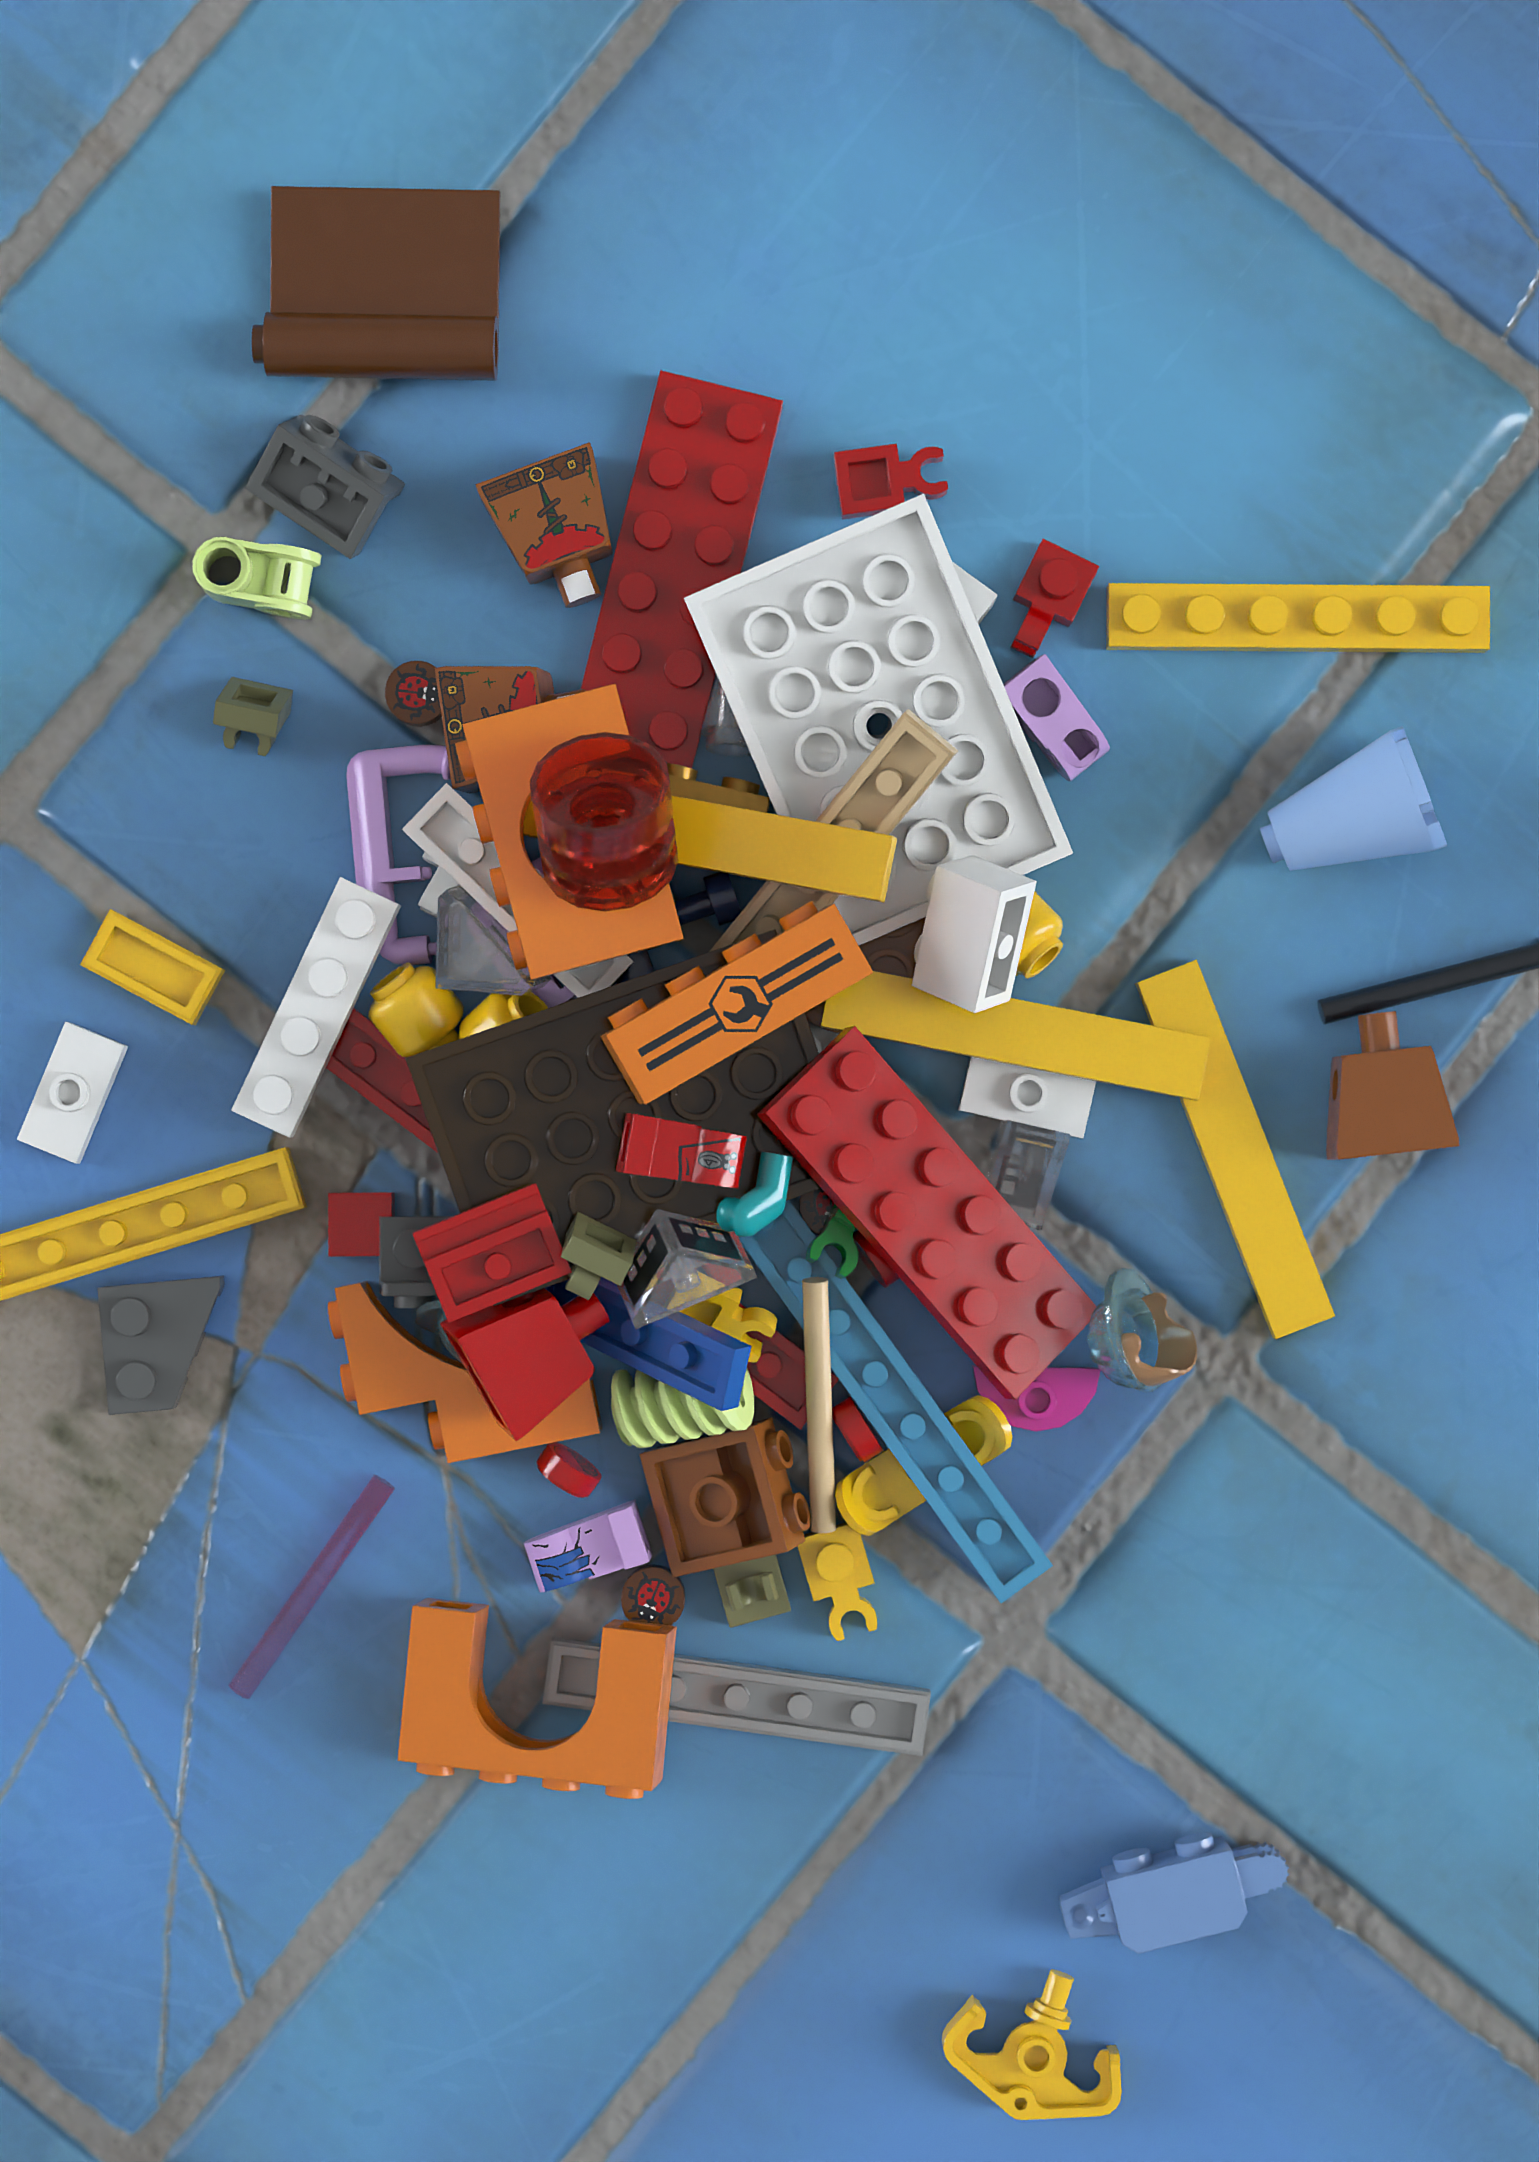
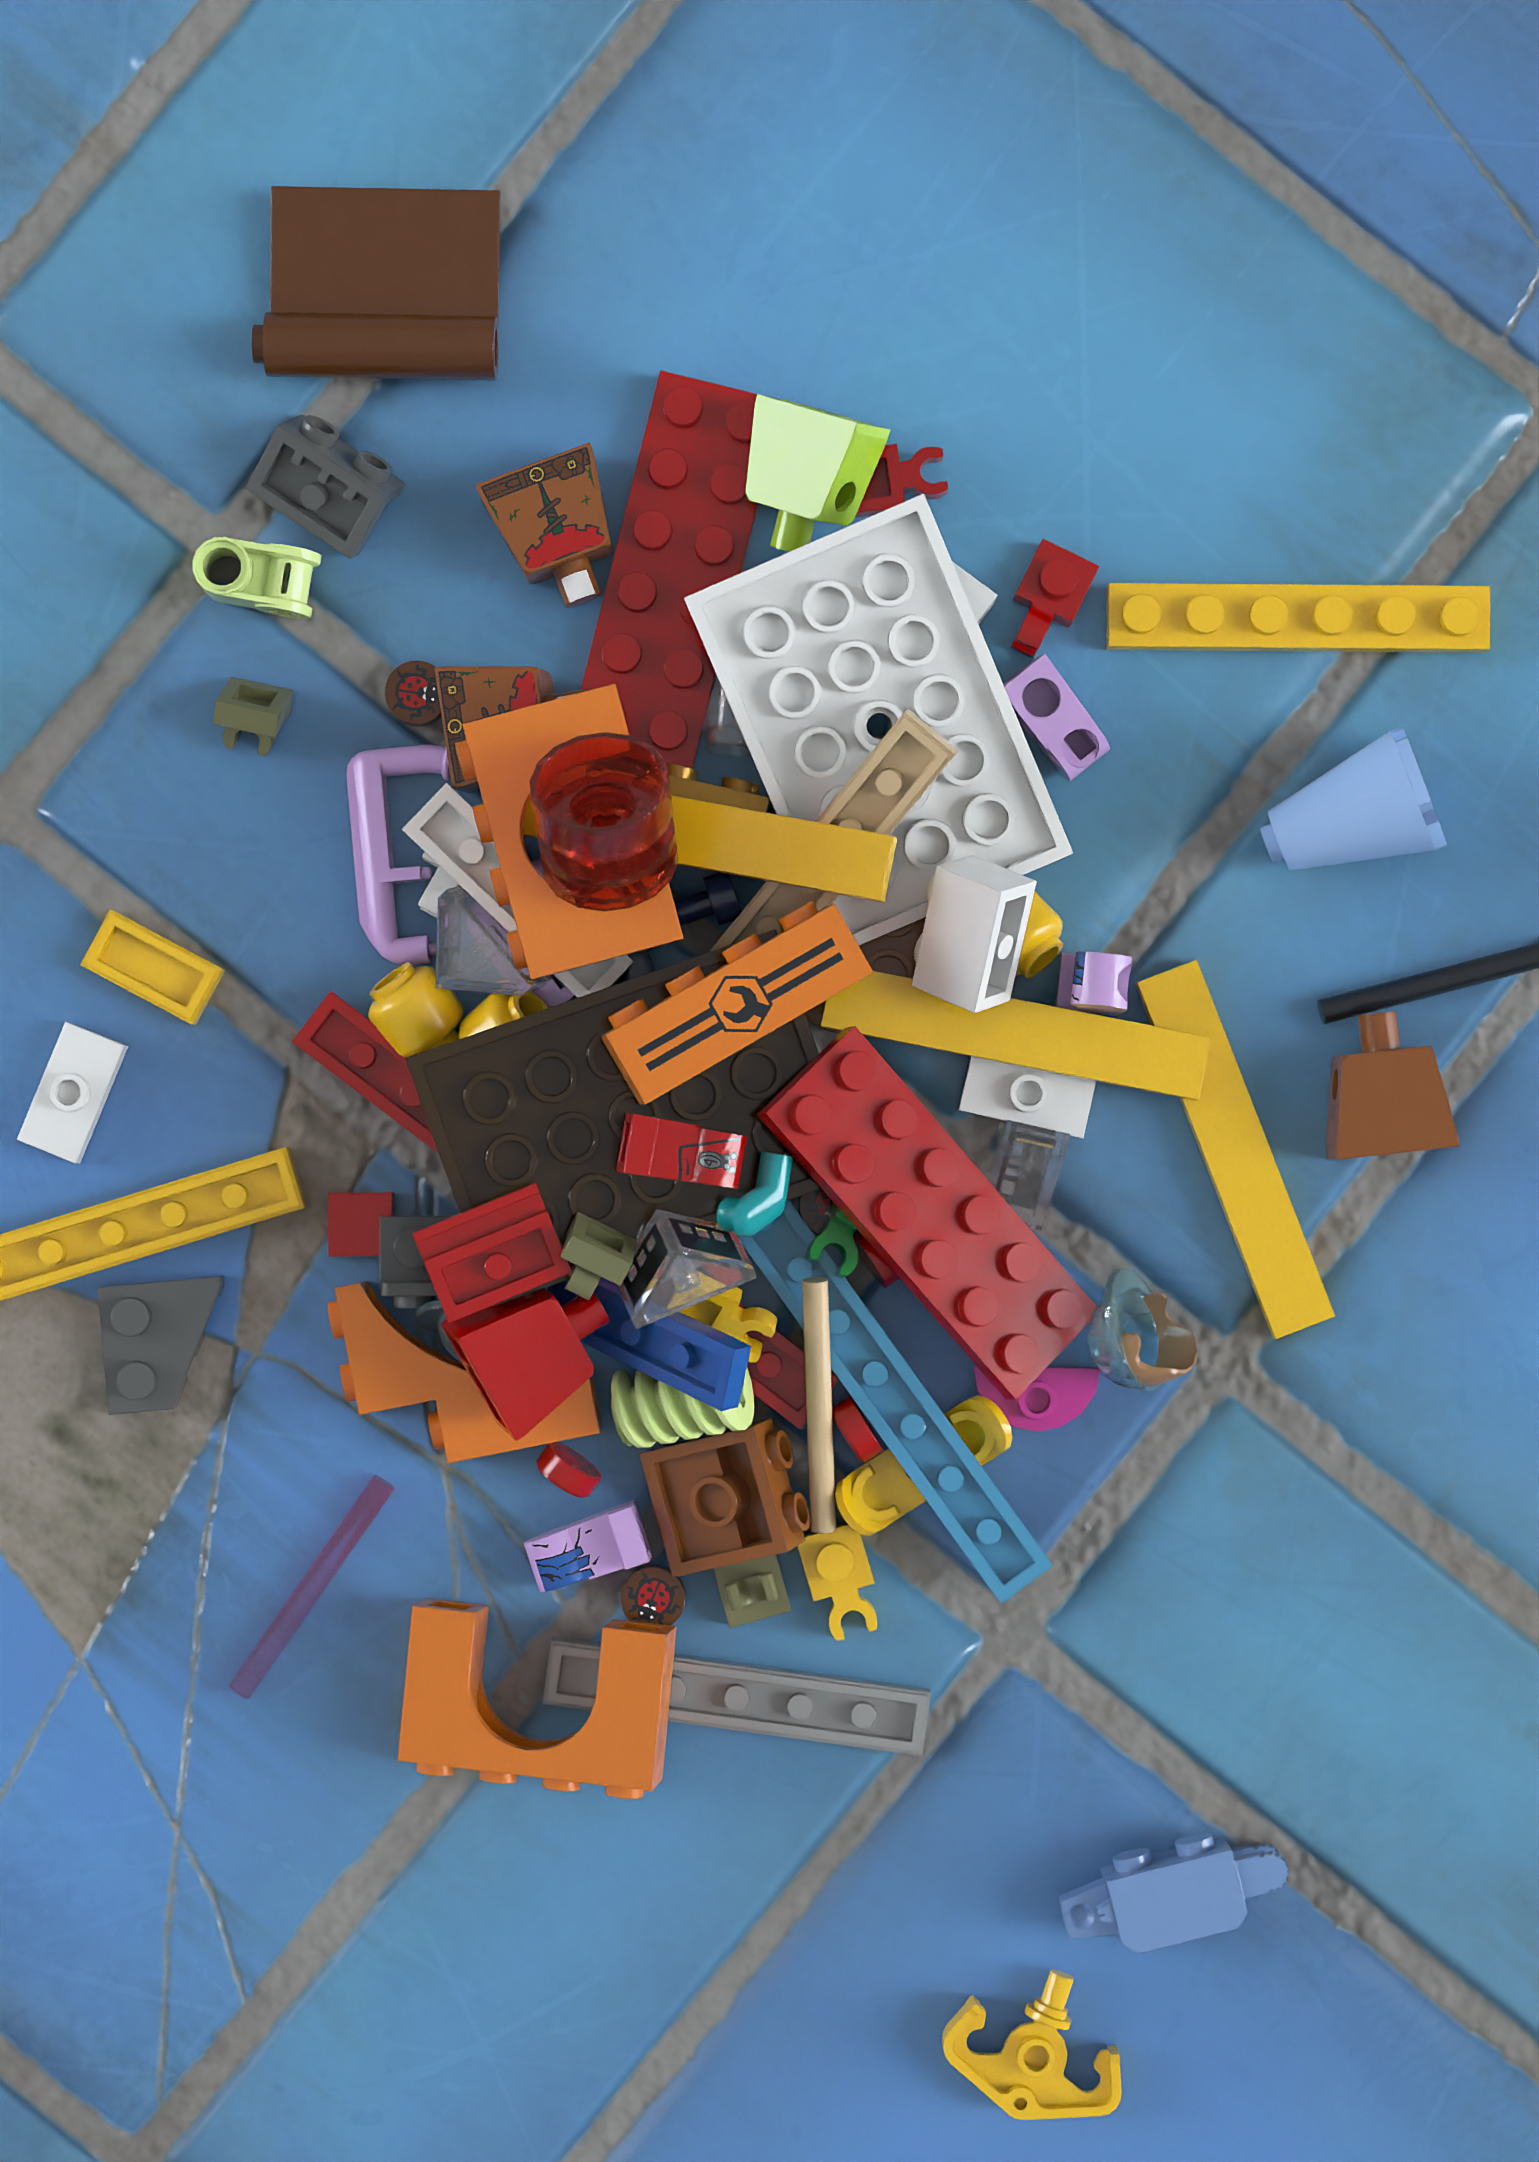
white plate [231,877,401,1138] -> none
none -> torso [745,394,890,552]
none -> lavender leg [1055,951,1132,1017]

